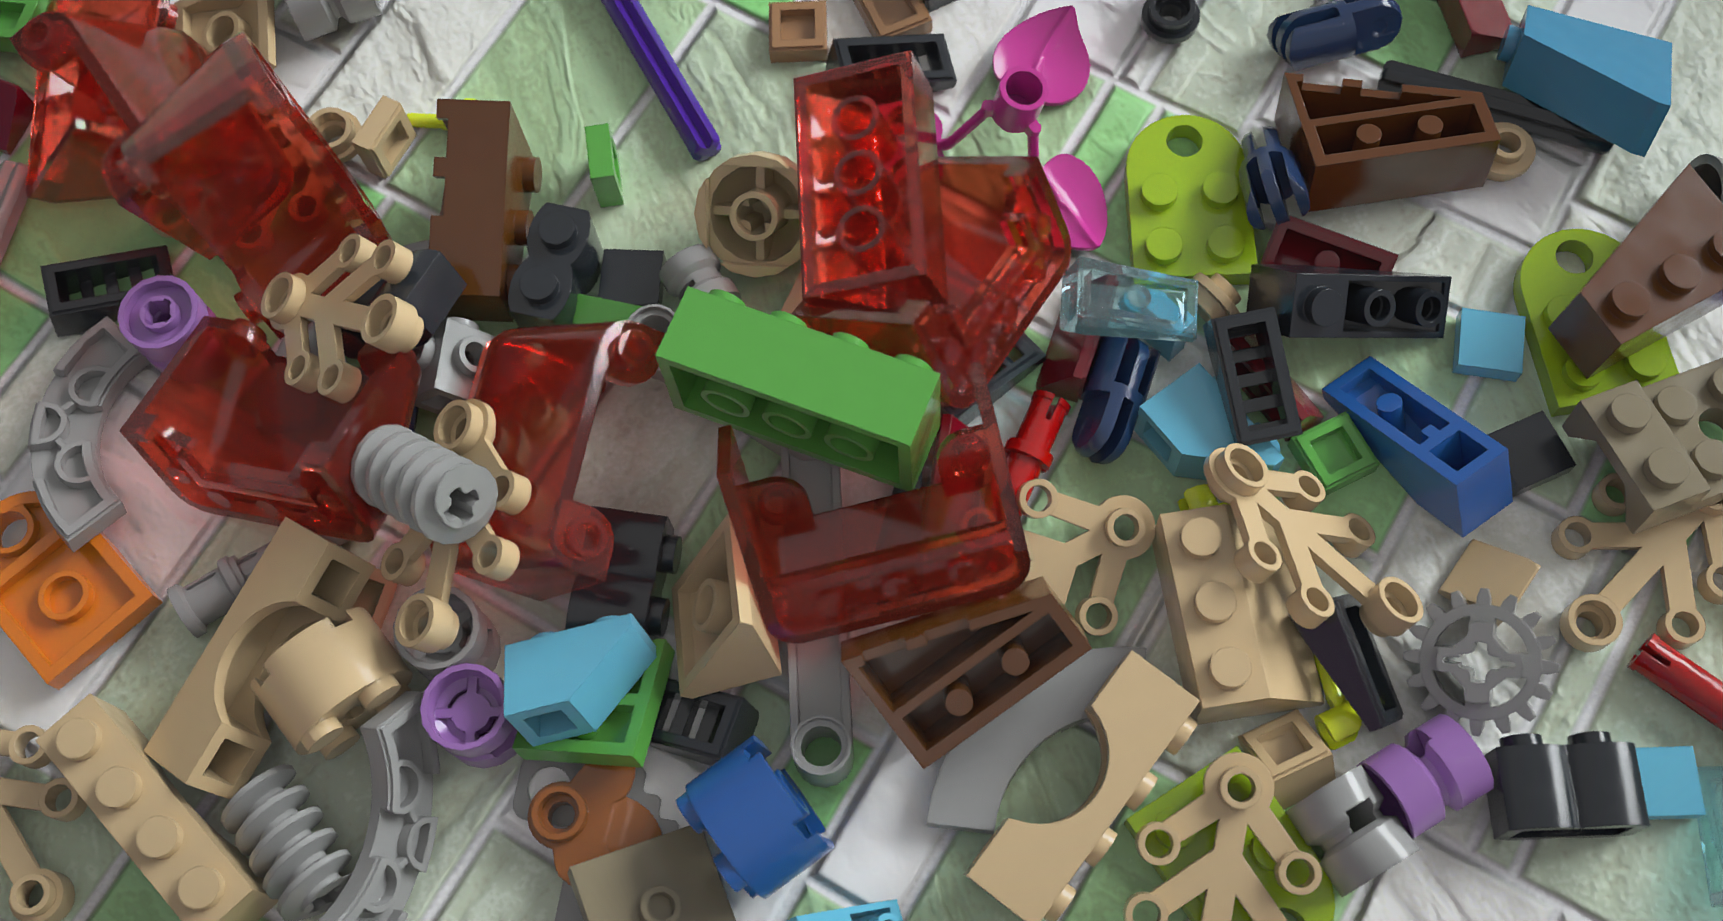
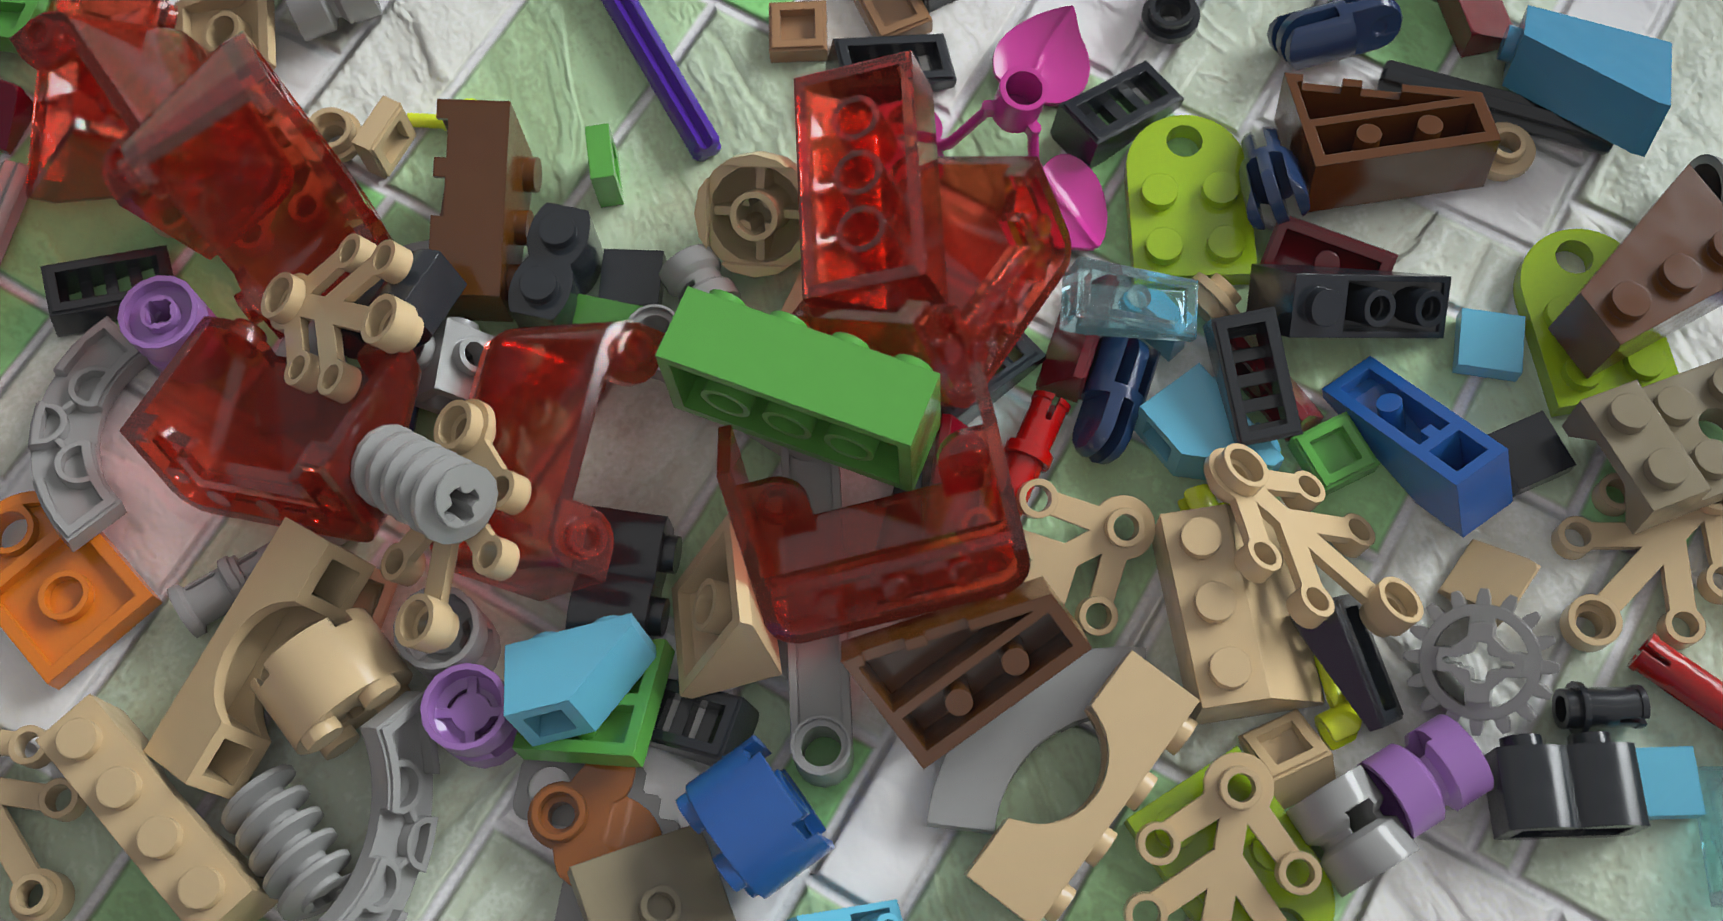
none -> black slope [1050,60,1184,168]
none -> black pin [1552,681,1650,734]

